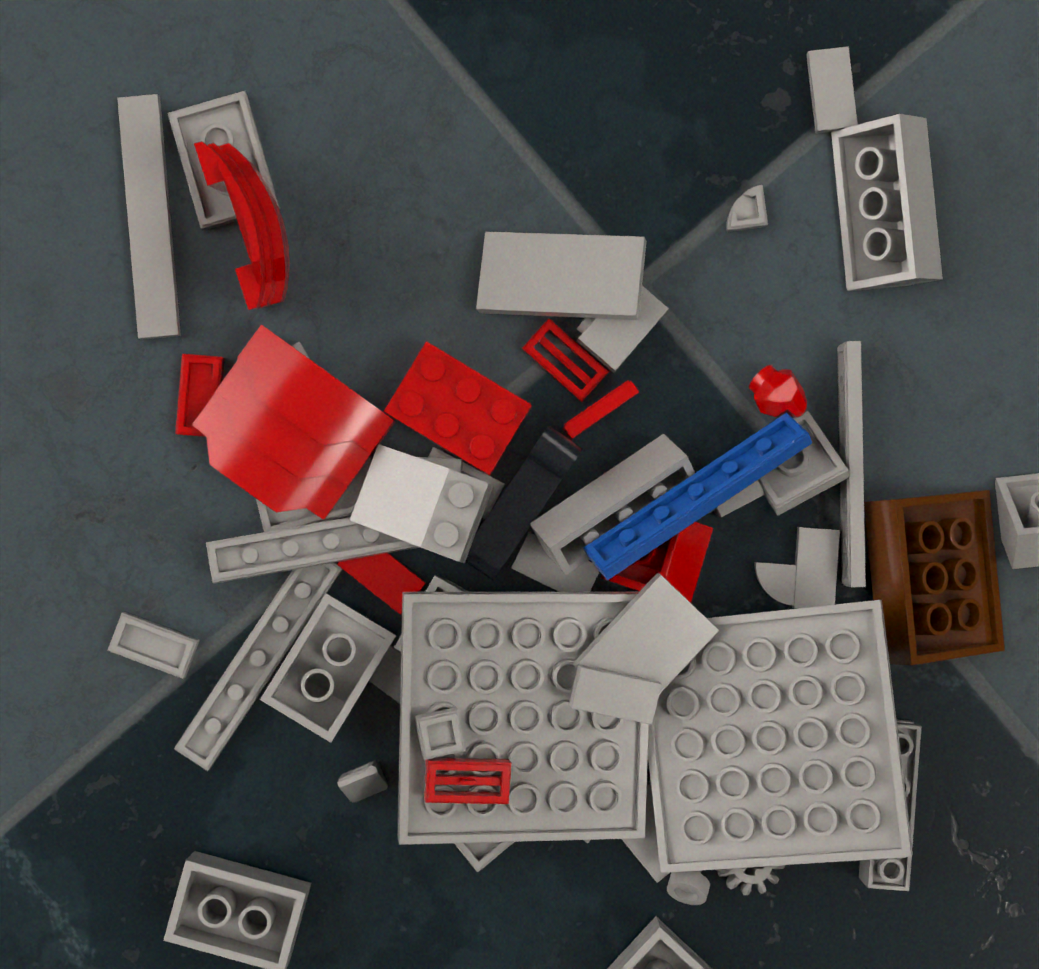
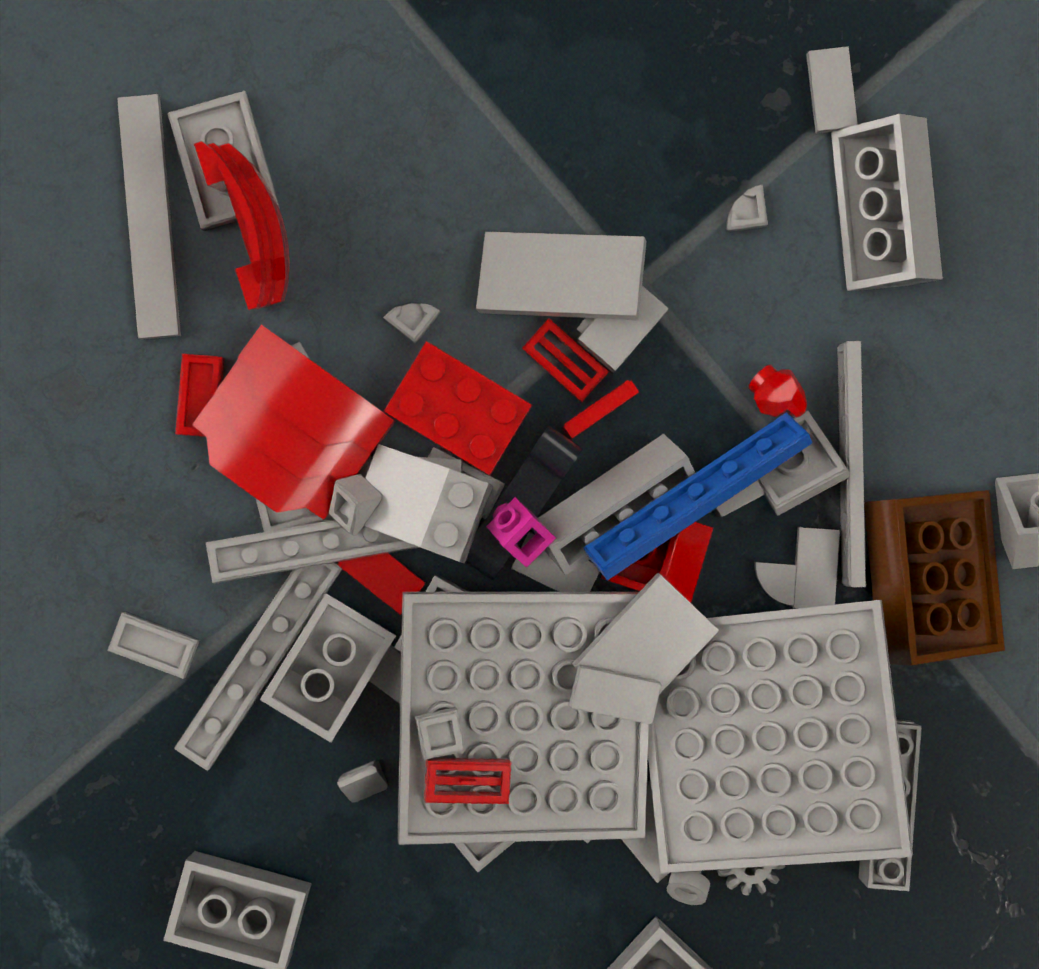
none -> light grey slope [329,475,382,536]
none -> light grey tile [383,303,441,344]
none -> dark pink brick [486,497,556,568]

